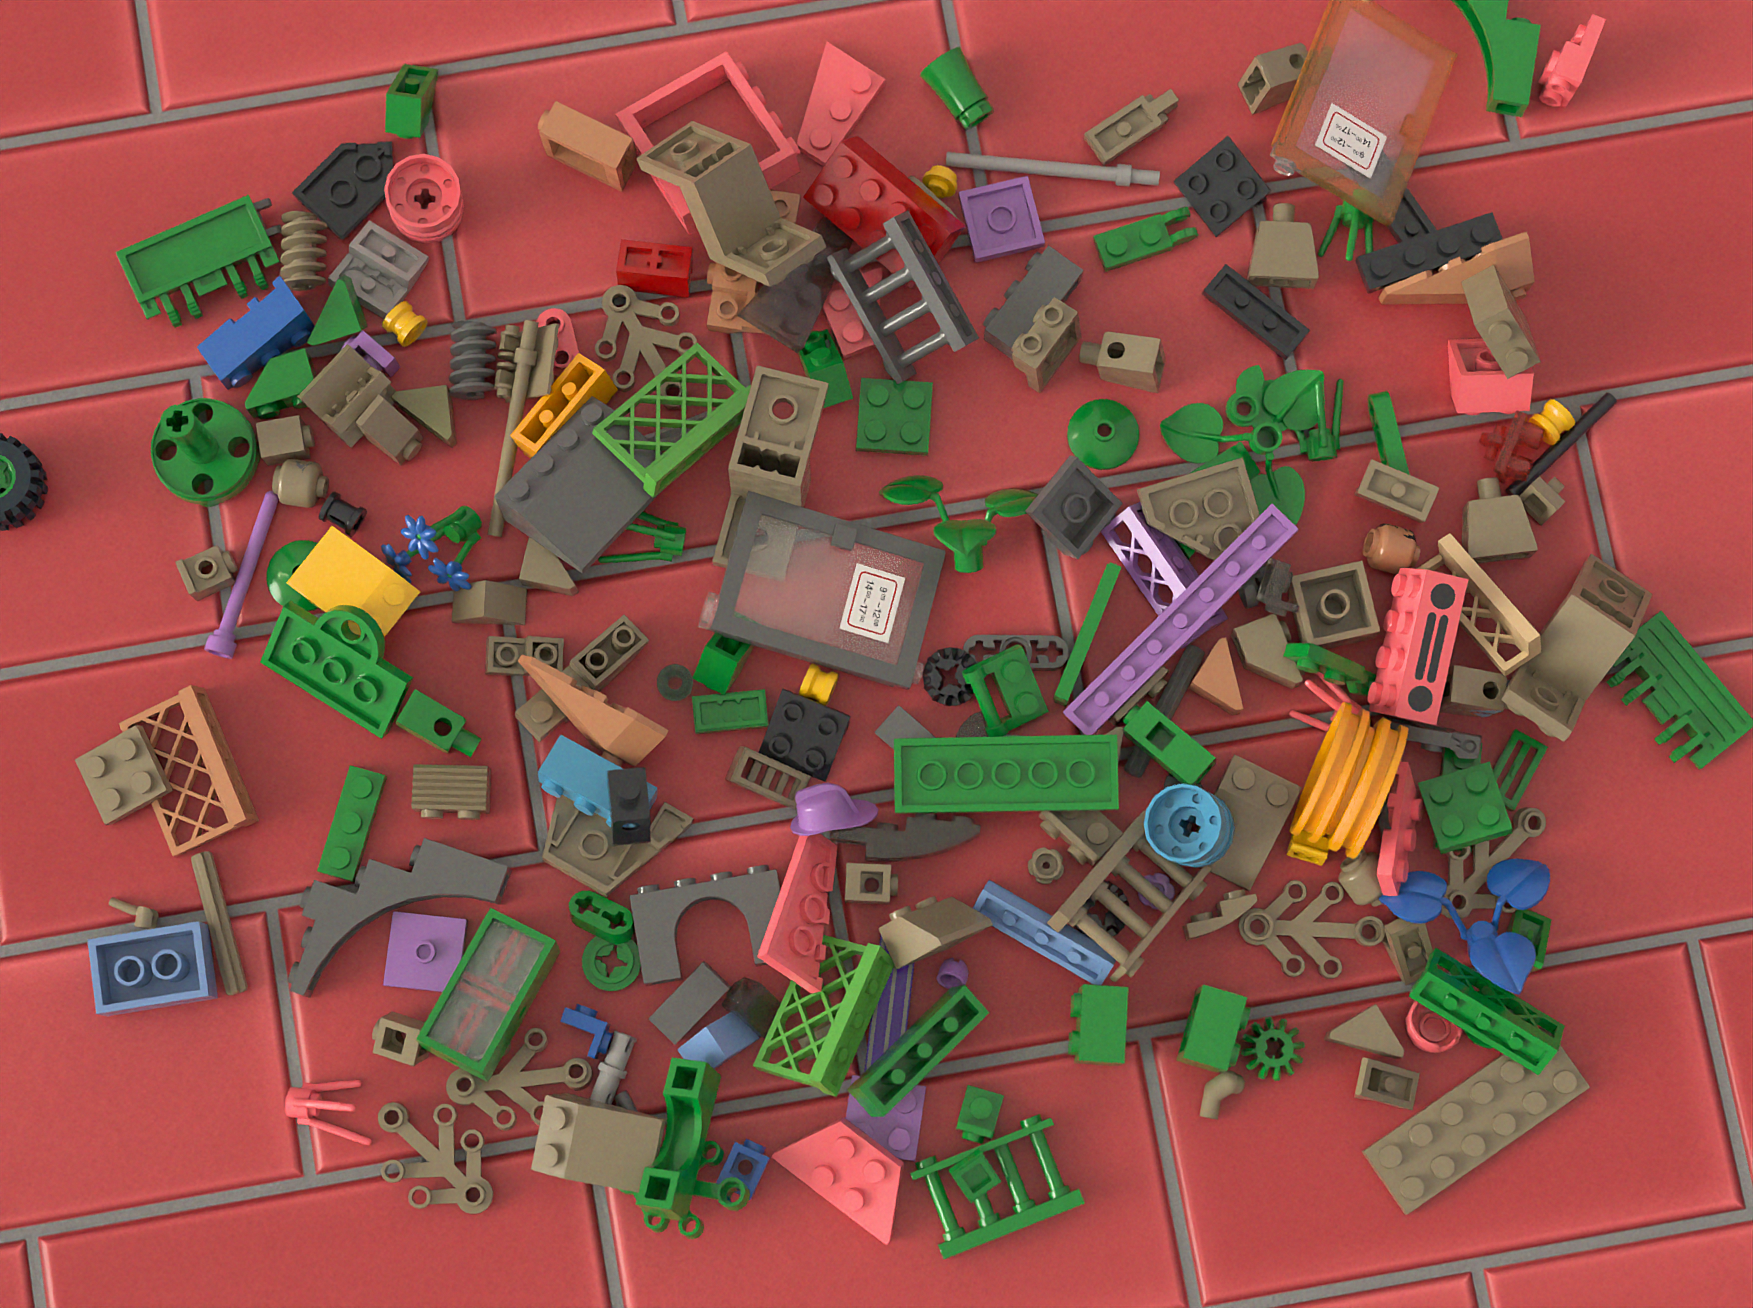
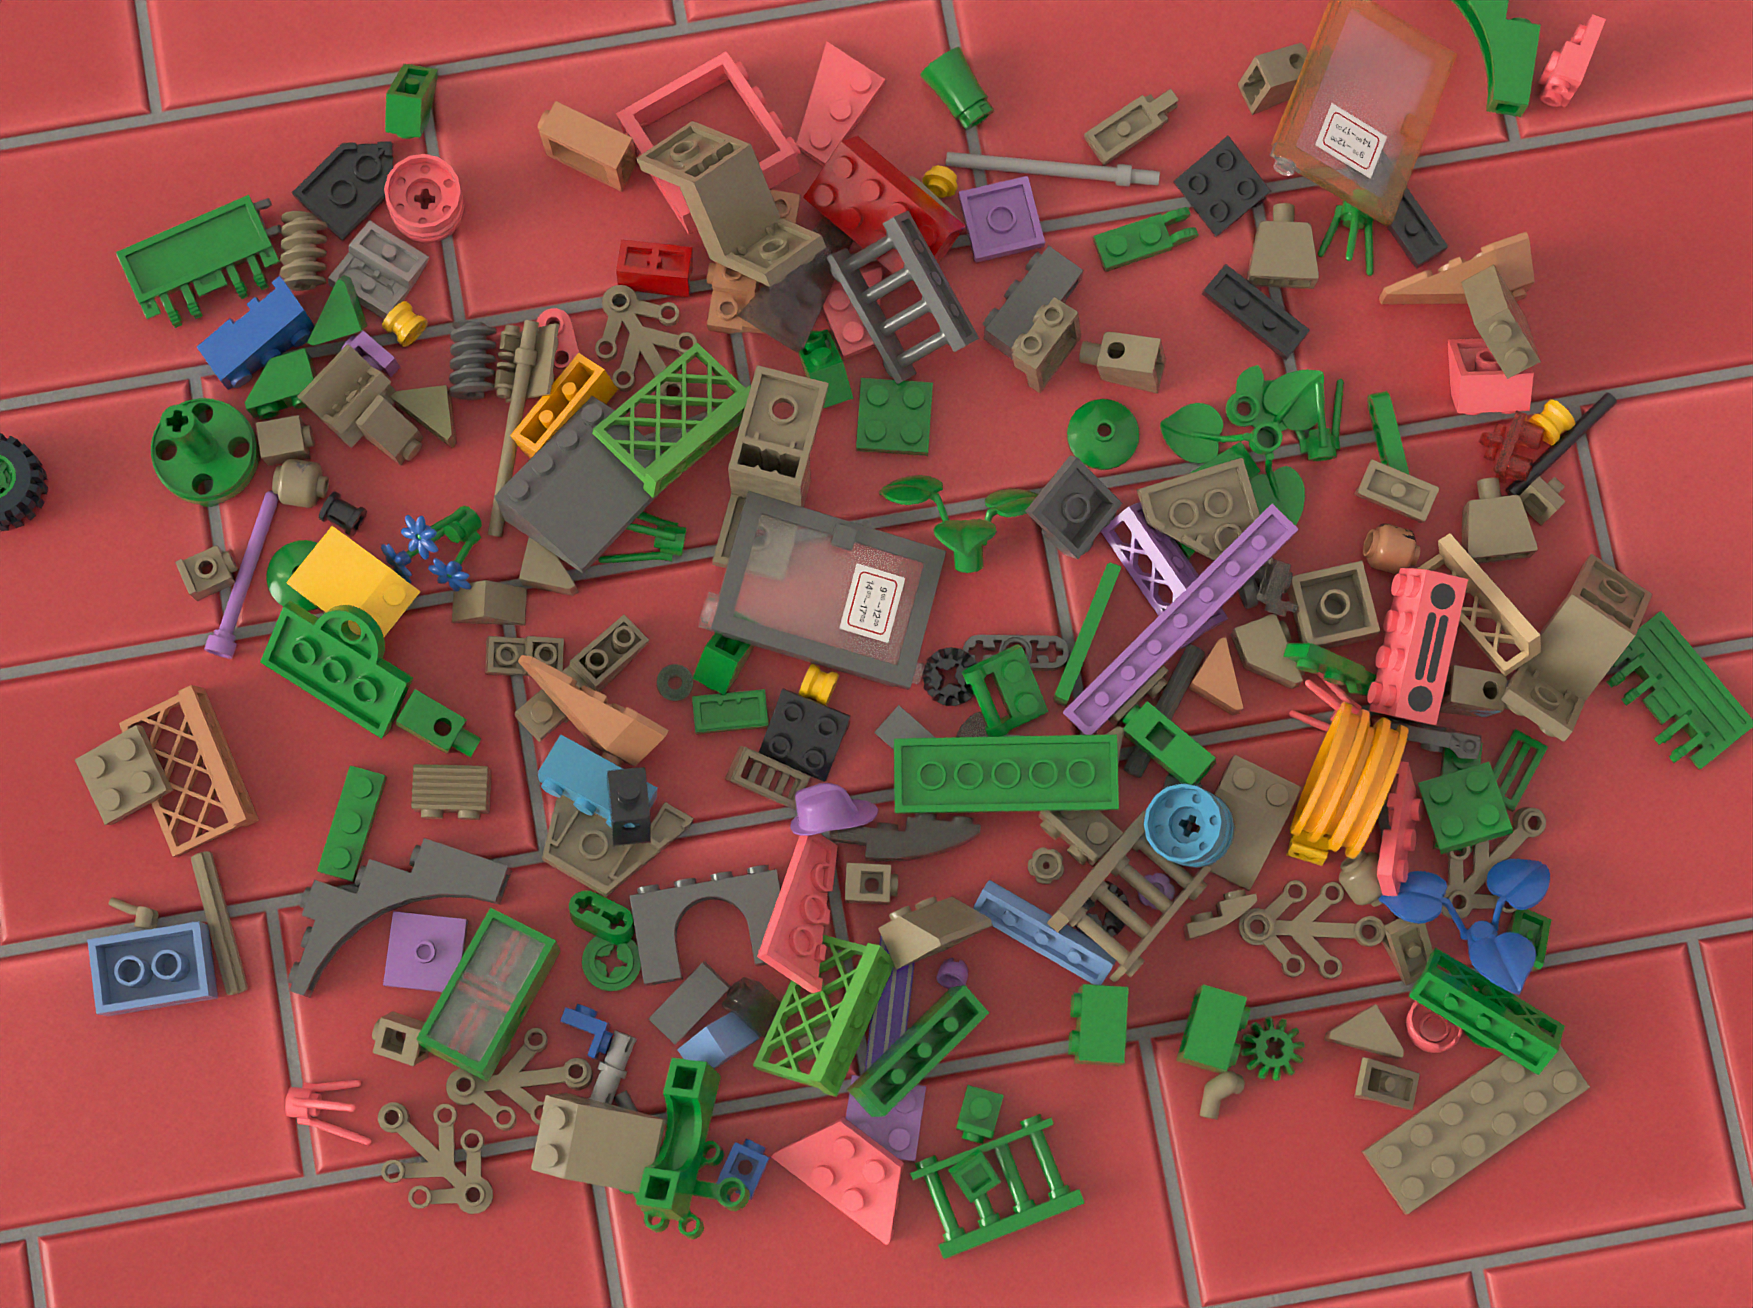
black plate [1355,212,1503,294] -> none

